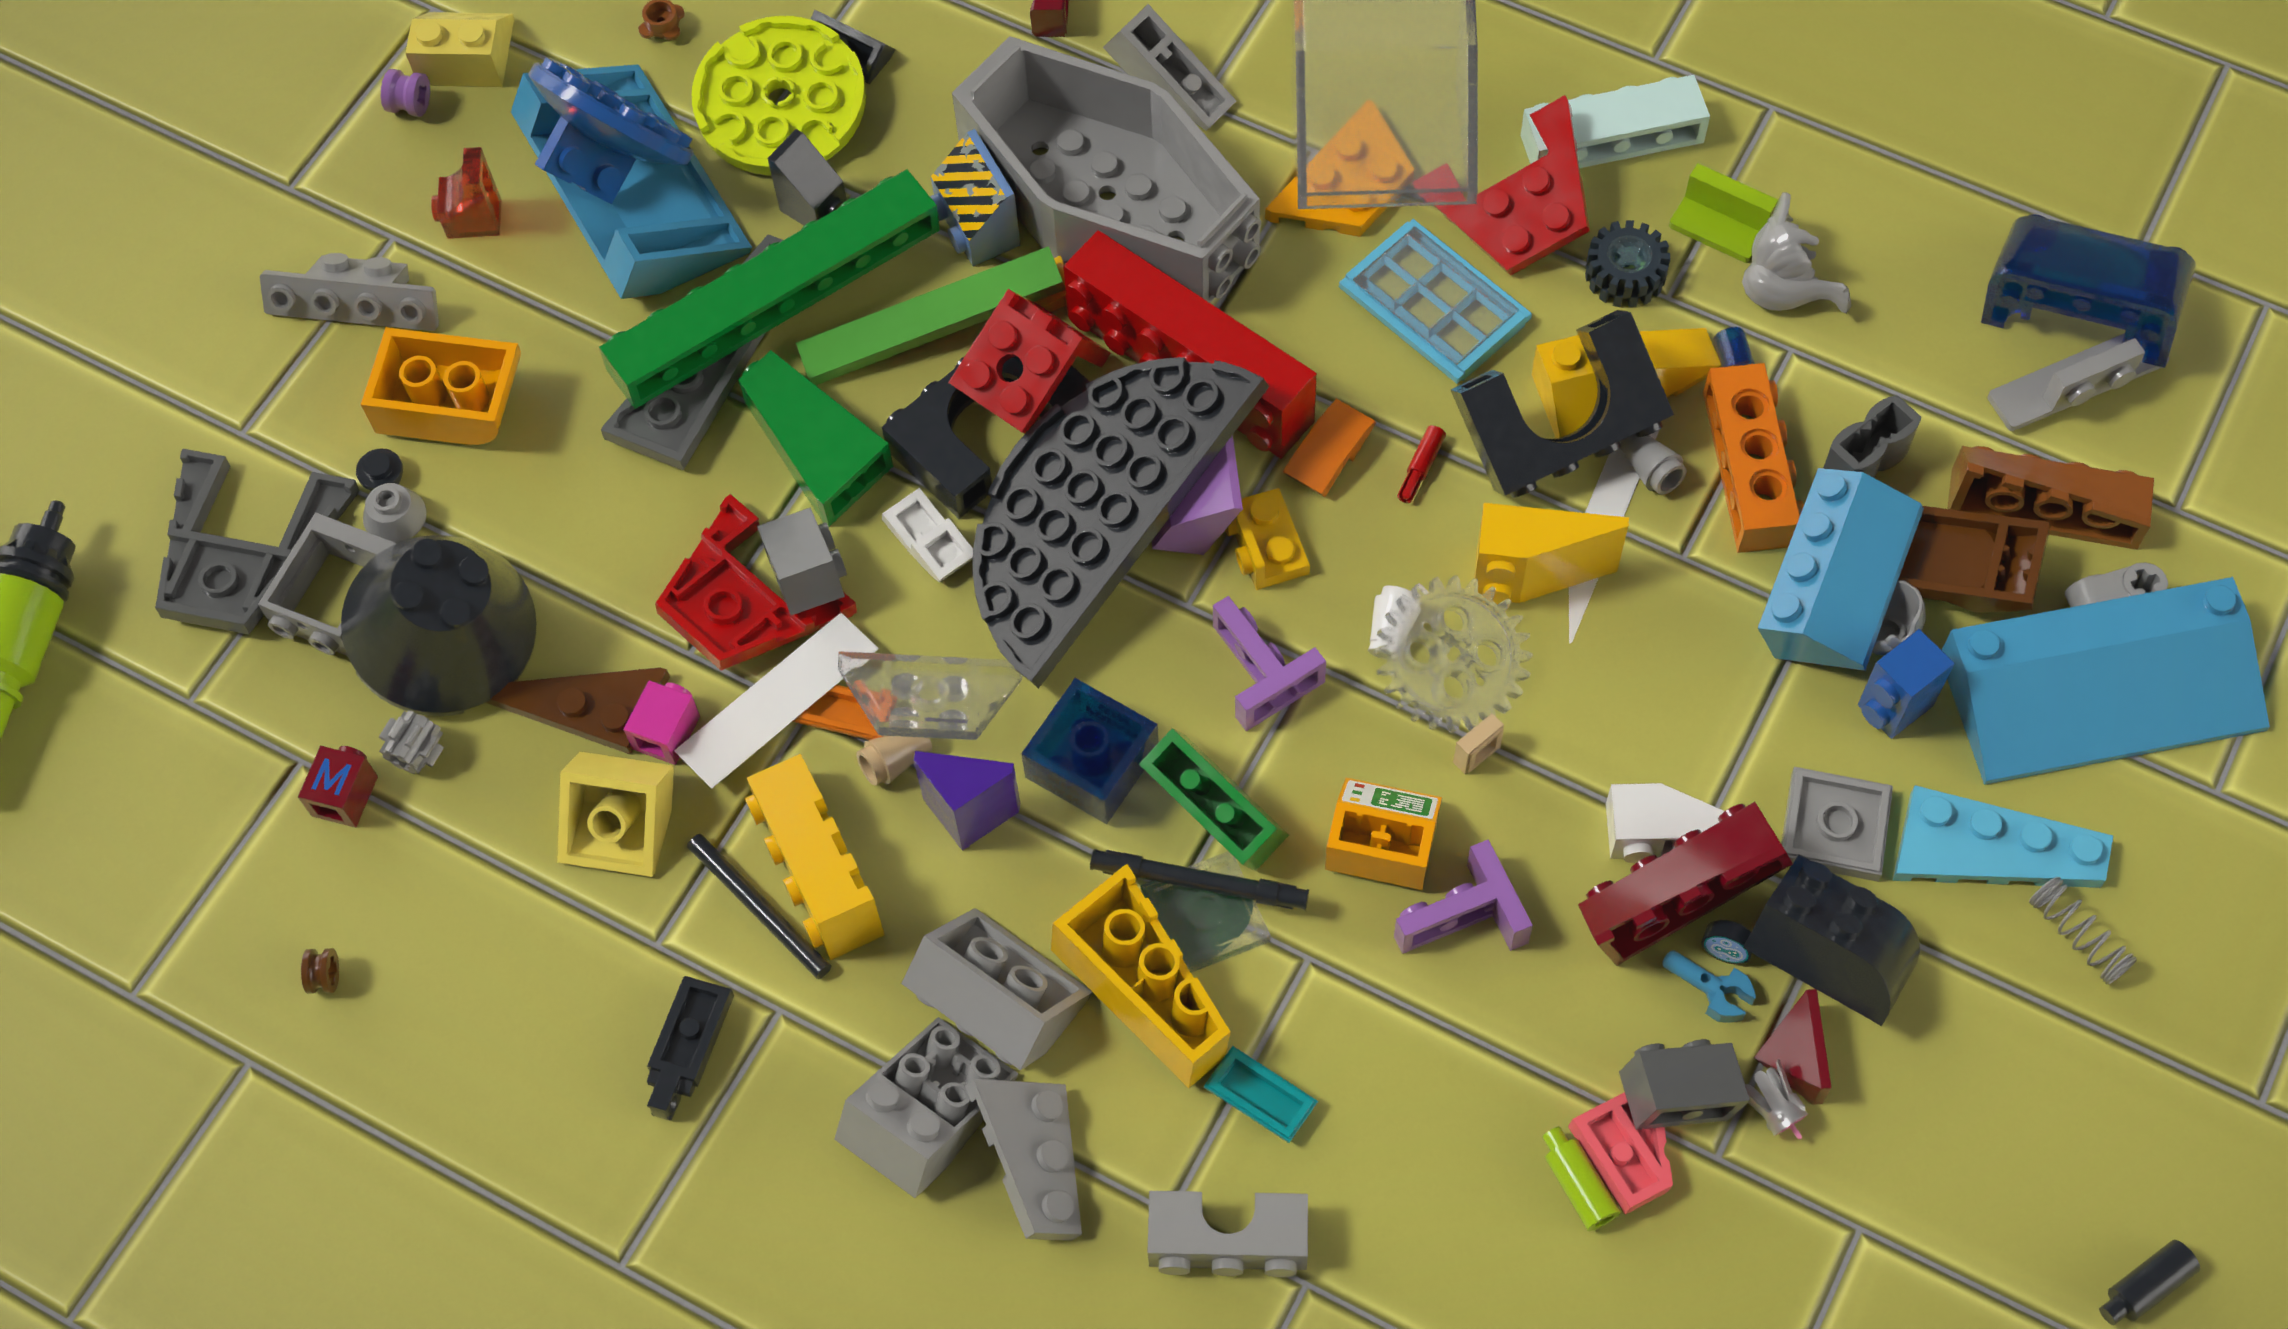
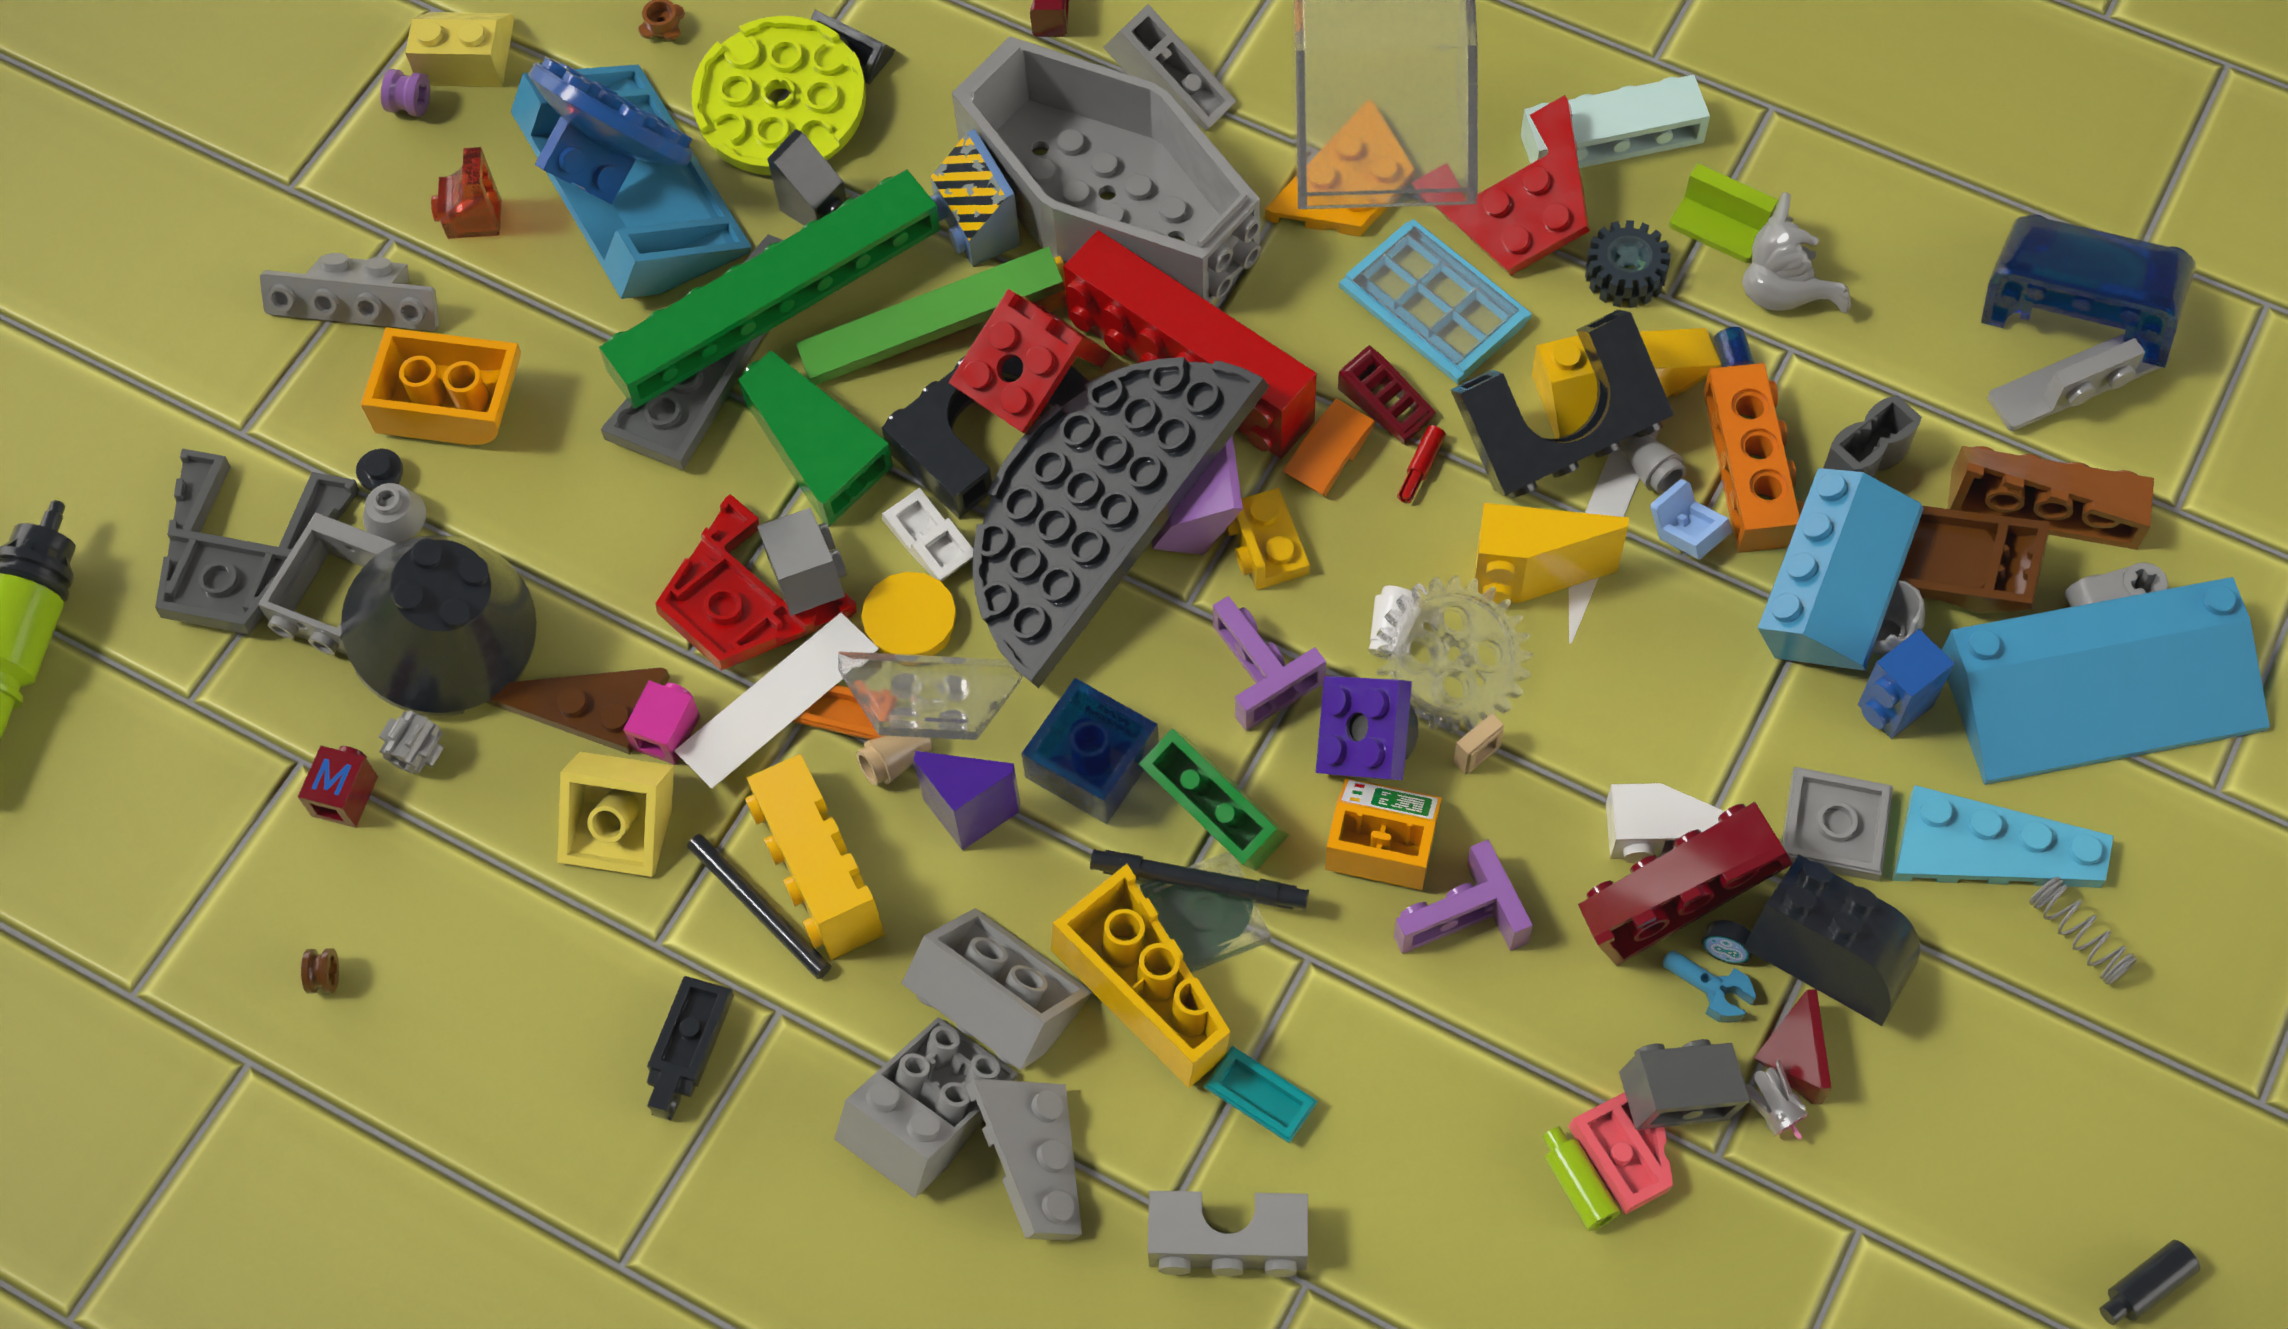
none -> yellow tile [861,571,957,663]
none -> dark purple piece [1315,676,1419,780]
none -> dark red slope [1338,345,1436,444]
none -> light blue bracket [1650,479,1732,560]

